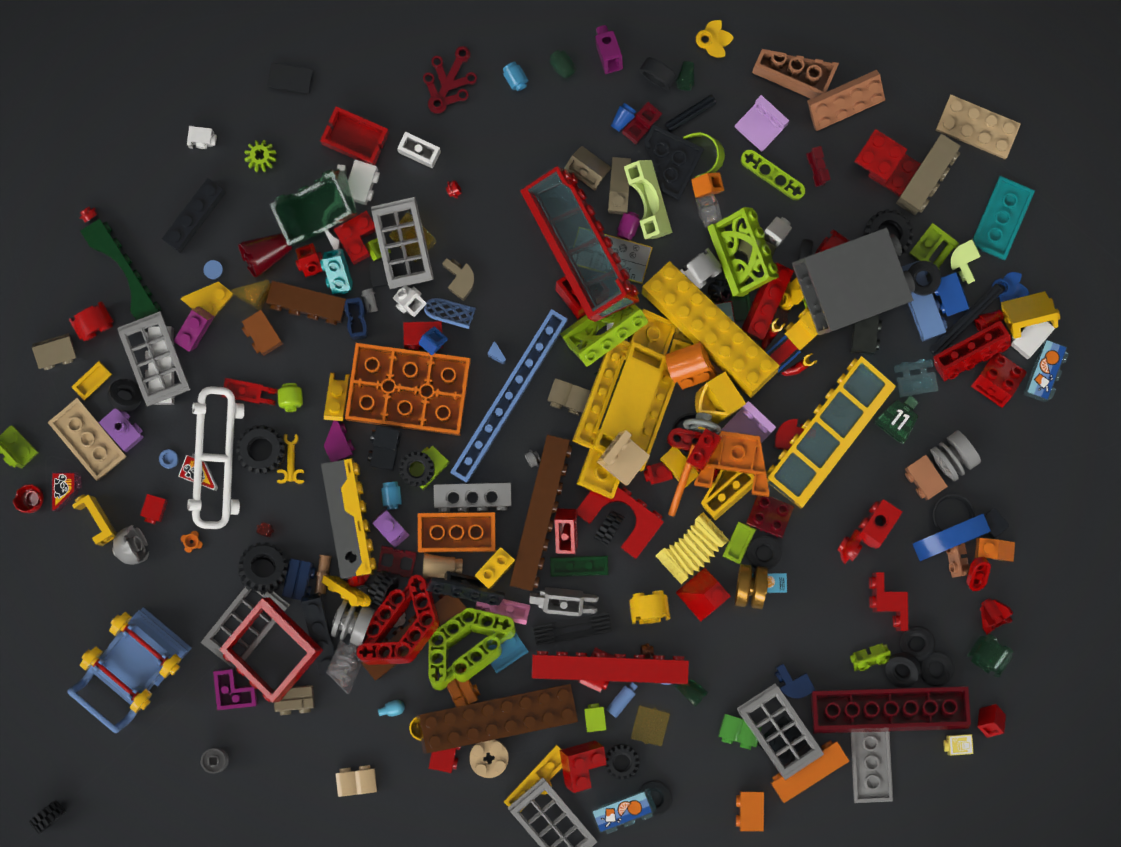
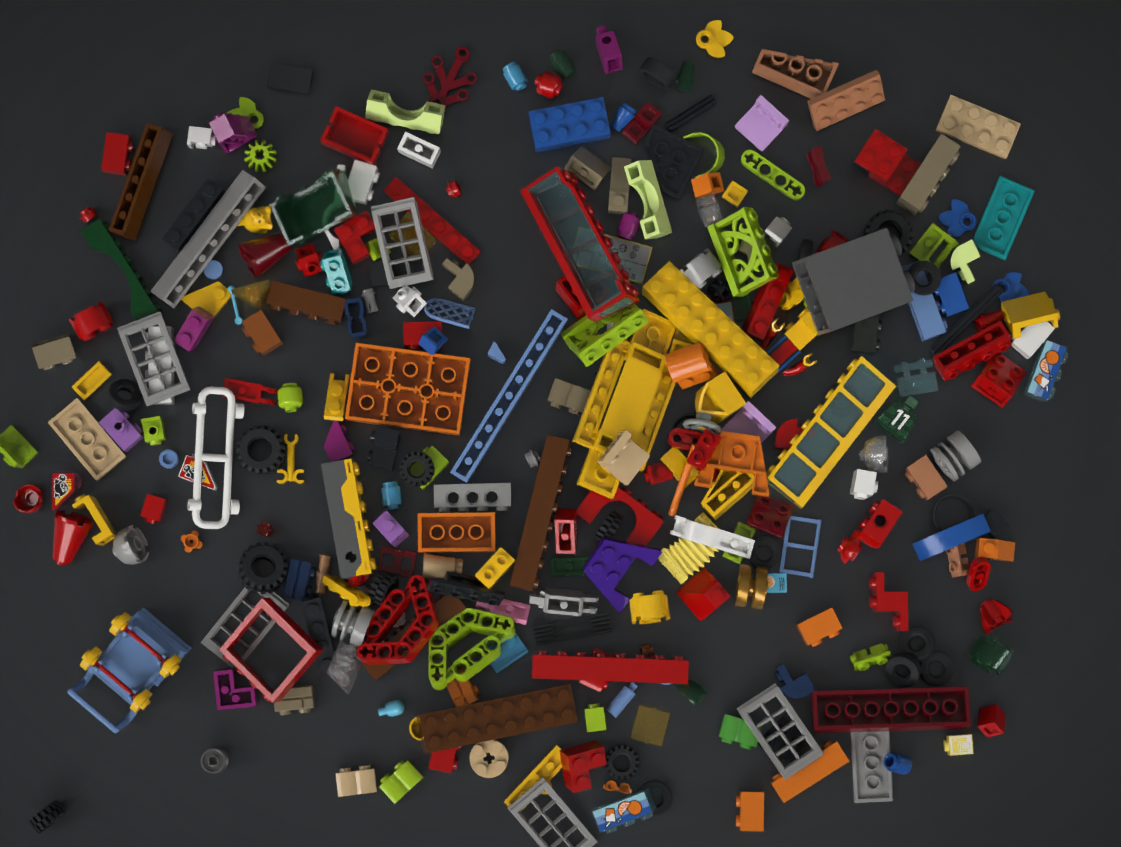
none -> red cone [52,510,93,566]
none -> red brick [101,132,134,176]
none -> reddish brown brick [108,123,173,241]
none -> lime brick [141,416,166,446]
none -> light grey brick [150,170,266,309]
none -> magenta wedge [209,112,258,154]
none -> lime plate [226,97,264,129]
none -> medium azure hinge [228,285,243,325]
none -> yellow animal [237,206,272,234]
none -> yellowish green arch [365,89,445,134]
none -> lime brick [379,760,424,804]
none -> red plate [383,177,481,266]
none -> blue brick [528,97,611,153]
none -> red head [534,71,564,99]
none -> dark purple wing [582,537,662,613]
none -> orange piece [603,780,632,794]
none -> white piece [670,515,755,559]
none -> yellow plate [722,180,748,208]
none -> medium blue window [779,516,822,578]
none -> orange brick [796,608,842,647]
none -> white brick [850,469,878,500]
none -> clear cylinder [860,435,889,473]
none -> blue brick [883,752,912,775]
none -> blue plate [938,199,977,237]

